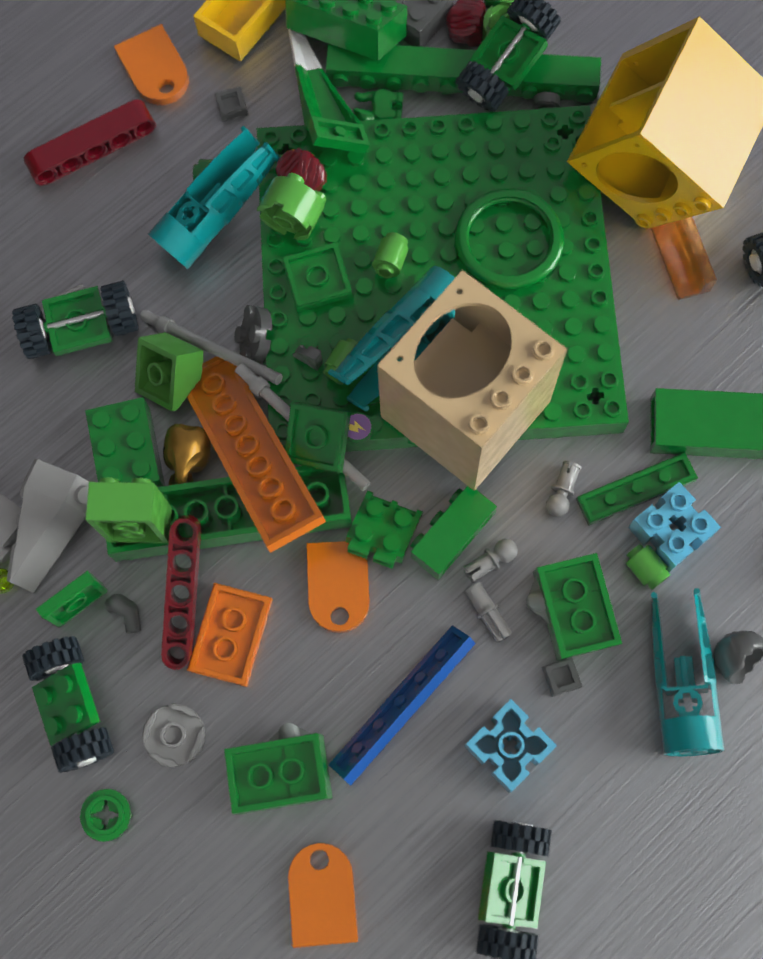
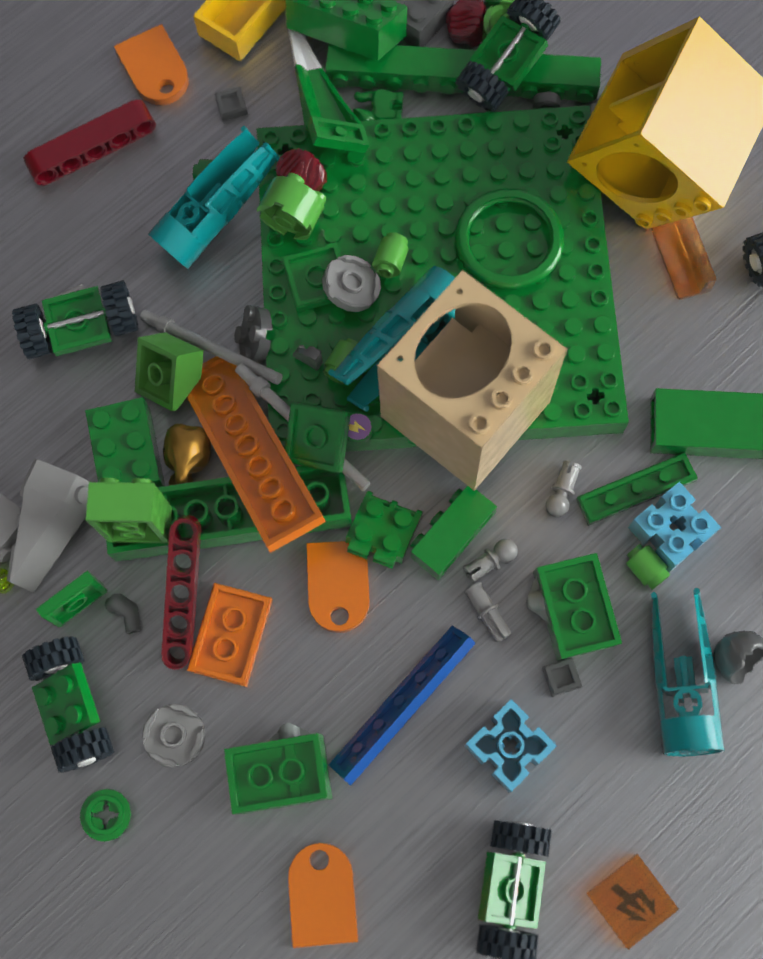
none -> light grey tile [322,255,381,312]
none -> clear orange tile [586,854,679,950]

